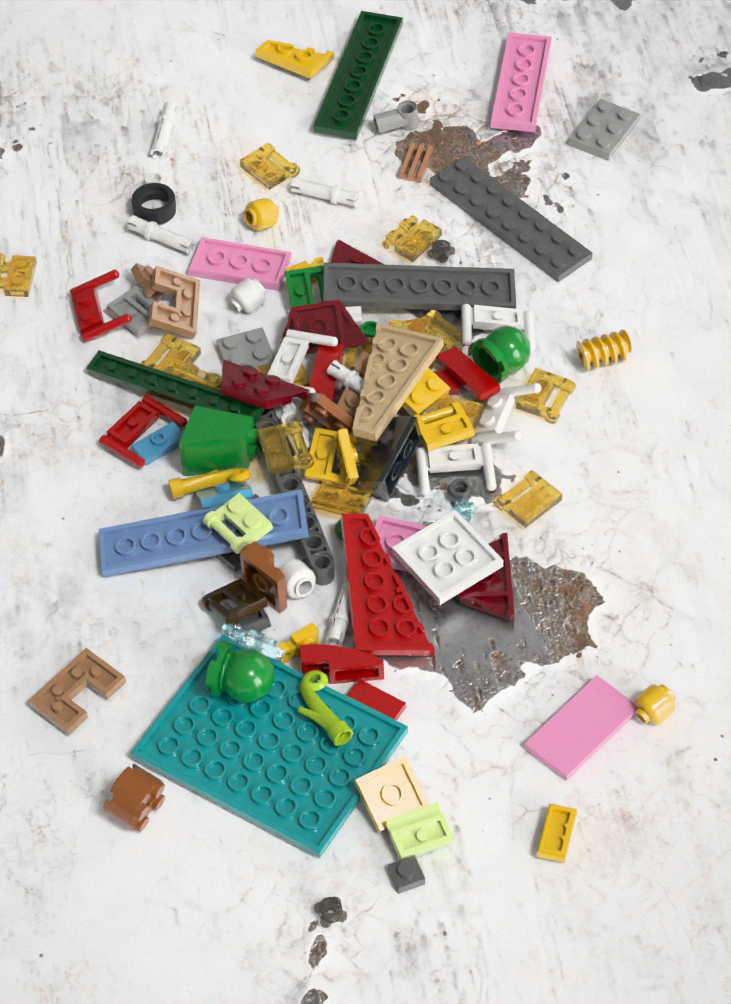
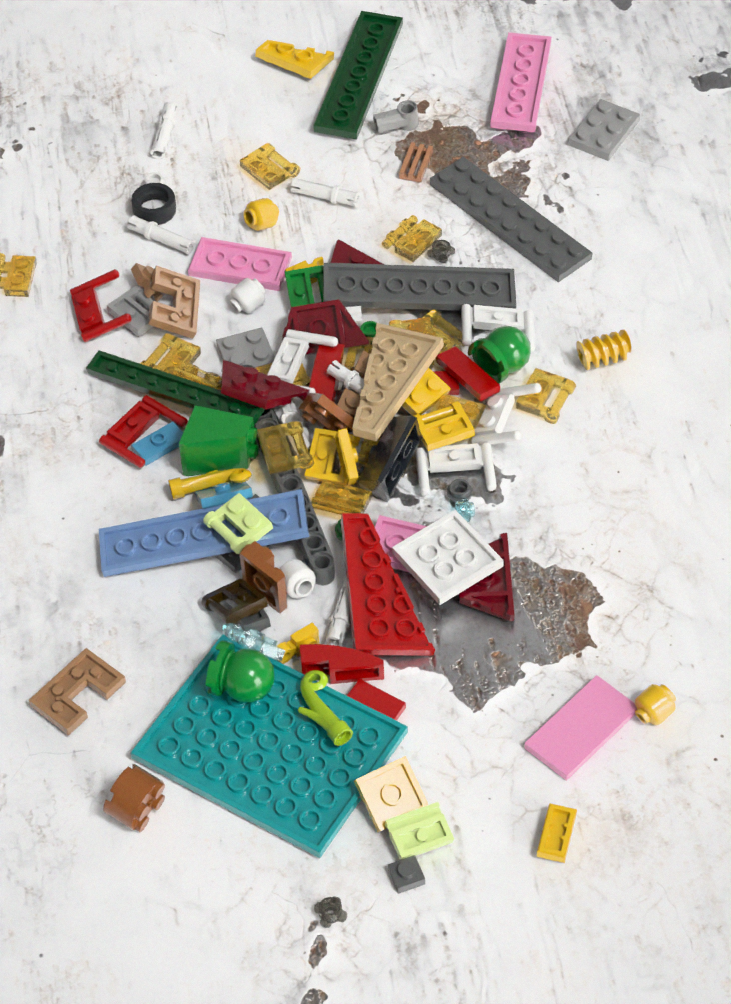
clear yellow plate [493,470,563,528] -> none

